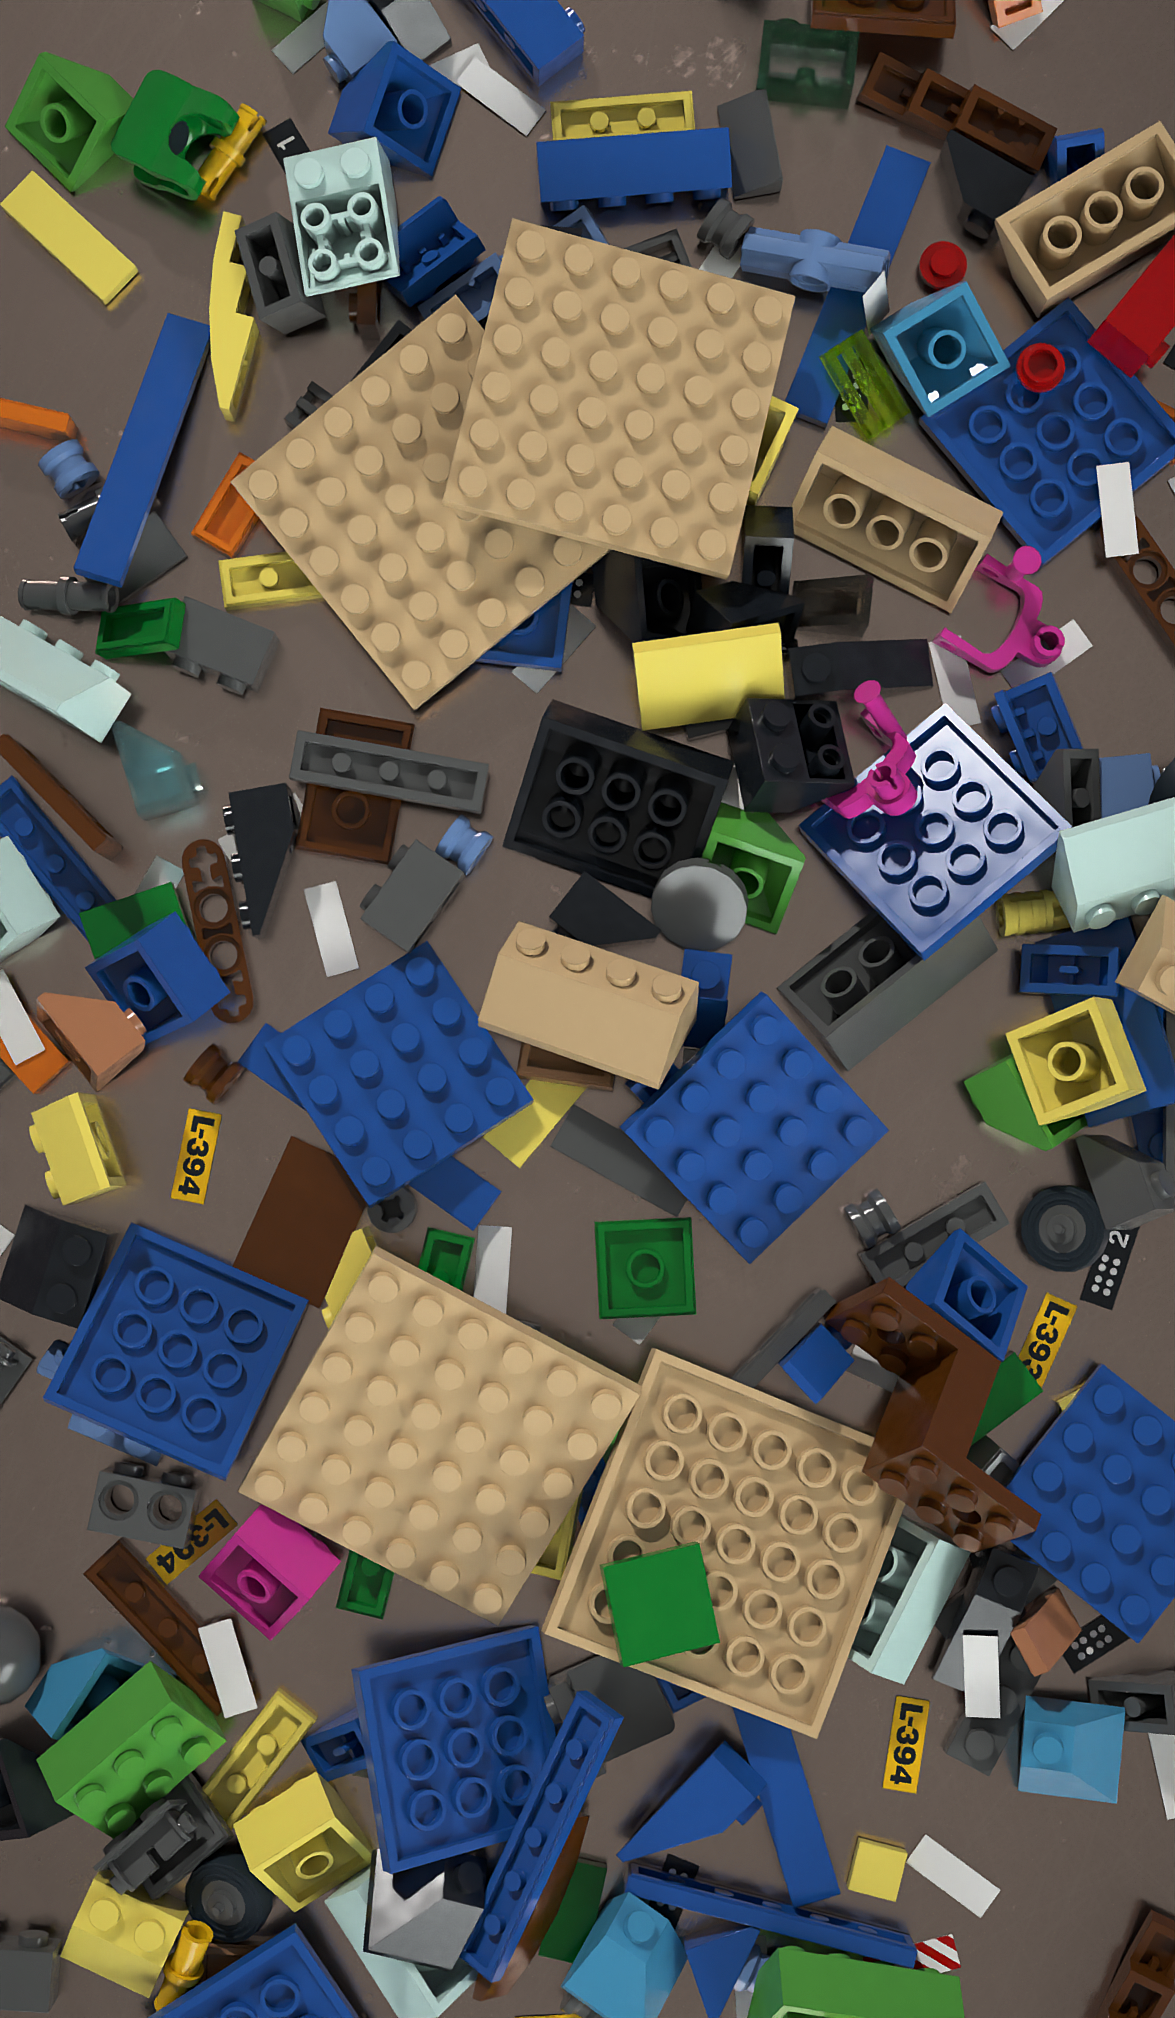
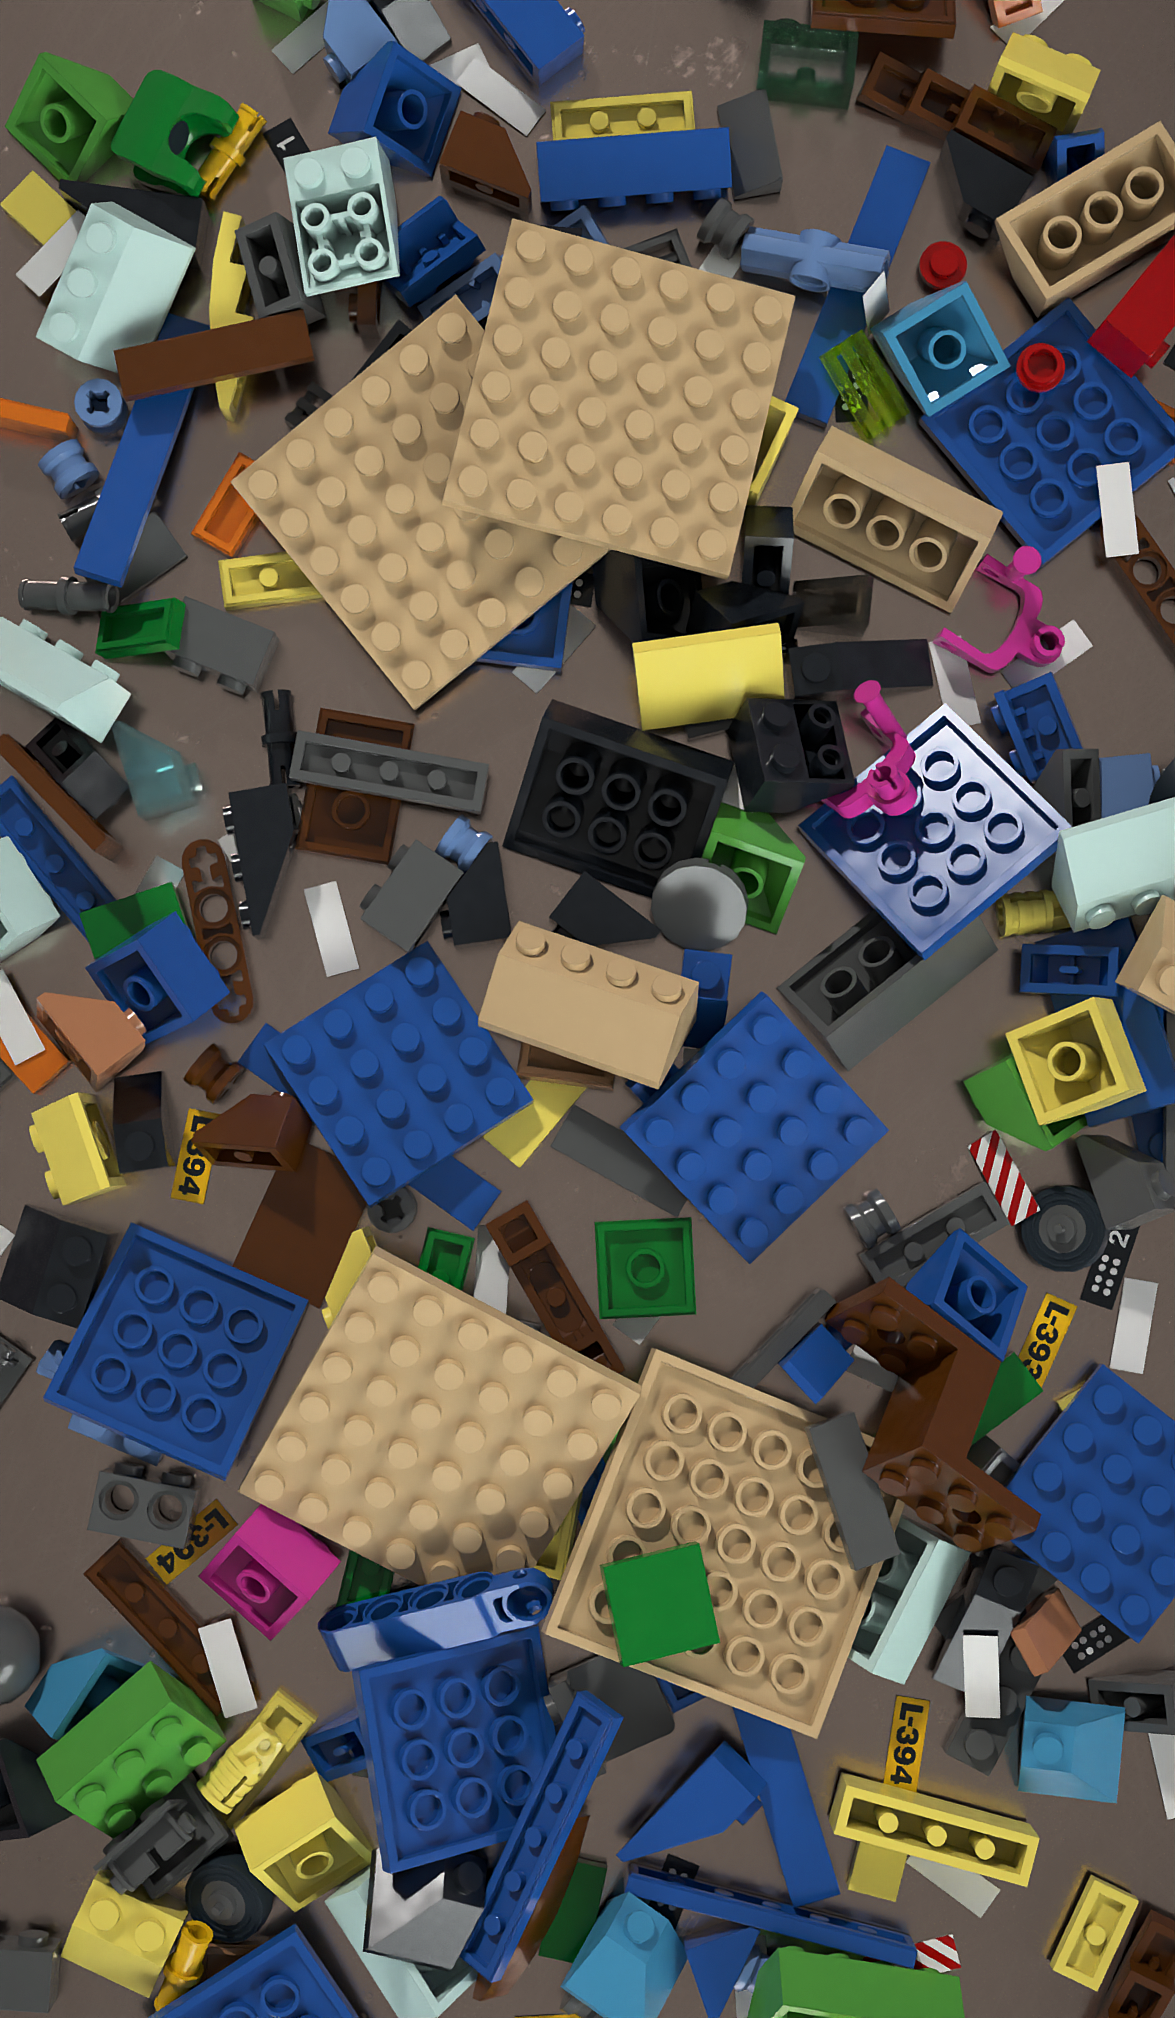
none -> white sticker [15,210,85,297]
none -> black slope [26,717,130,820]
none -> light aqua slope [36,202,196,373]
none -> black slope [59,179,209,272]
none -> medium blue wheel [74,378,128,436]
none -> reddish brown tile [113,309,315,402]
none -> black slope [113,1071,177,1174]
none -> reddish brown slope [191,1092,313,1172]
none -> light yellow hinge [196,1722,284,1814]
none -> black pin [260,689,301,789]
none -> blue piece [318,1568,555,1672]
none -> reddish brown slope [439,111,532,215]
none -> black slope [440,841,512,950]
none -> reddish brown slope [485,1200,626,1374]
none -> dark grey tile [804,1411,901,1571]
none -> light yellow brick [829,1772,1040,1887]
none -> sticker [968,1130,1040,1226]
none -> light yellow slope [987,32,1101,135]
none -> light yellow plate [1049,1875,1139,1991]
none -> white sticker [1109,1277,1158,1374]

